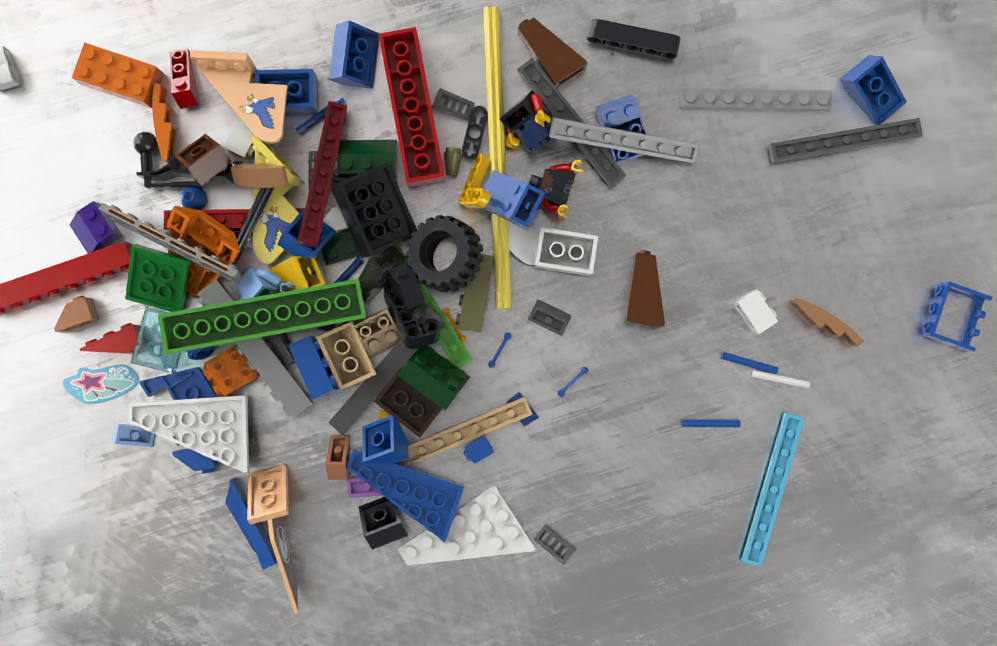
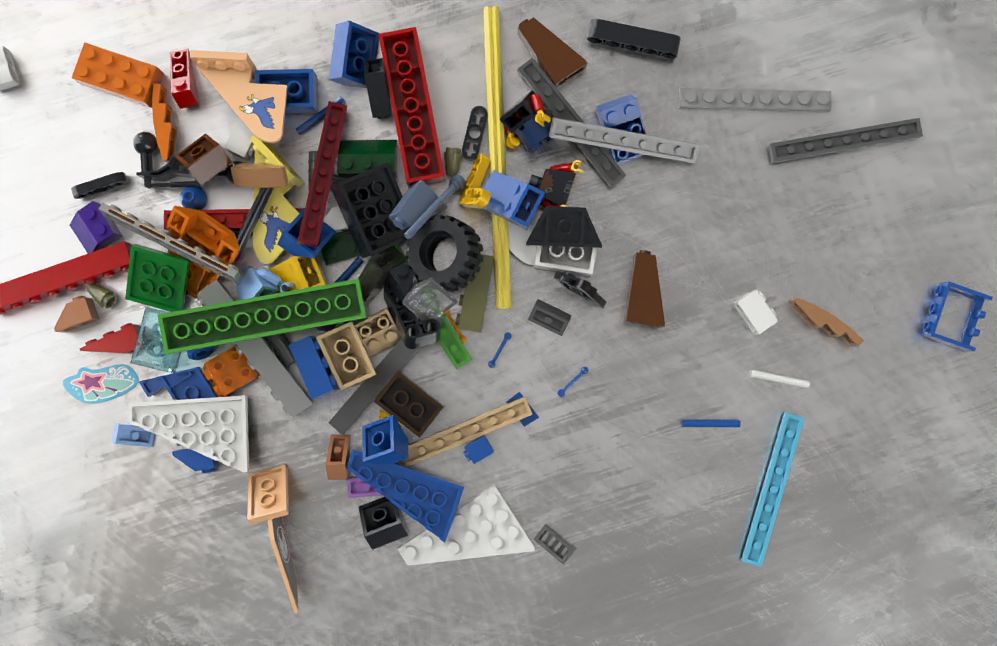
blue wedge [225,477,277,570] -> none
dark green brick [398,346,470,411] -> none
dark grey slope [432,88,475,121] -> none
blue bar [721,352,779,374] -> none
blue slope [840,55,907,125] -> none
none -> black beam [71,172,128,199]
none -> olive cone [87,283,117,309]
none -> black slope [364,58,391,119]
none -> sand blue slope [388,180,448,230]
none -> clear slope [402,277,458,321]
none -> sand blue piece [404,174,466,239]
none -> black wing [526,206,602,248]
none -> black wing [553,271,606,308]

